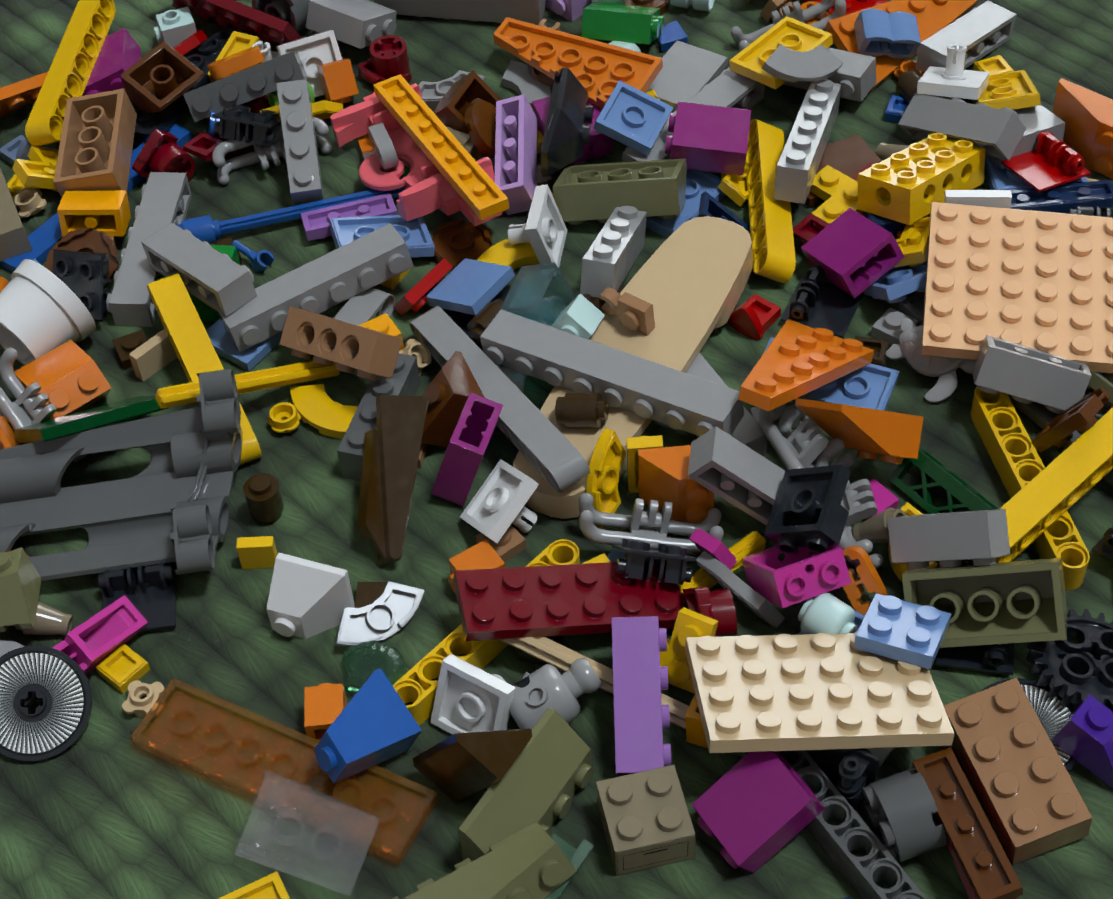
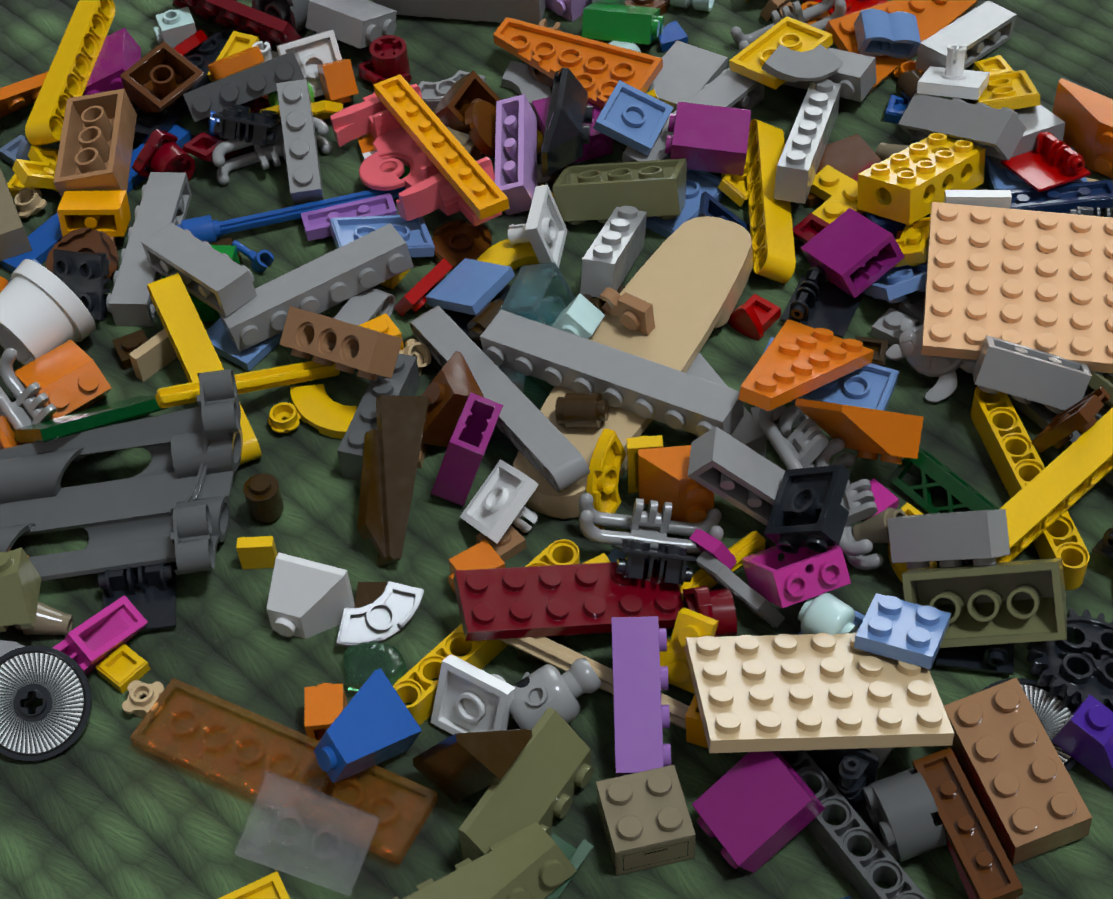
light grey beam [367,123,399,170] -> none
orange beam [842,545,887,615] -> none

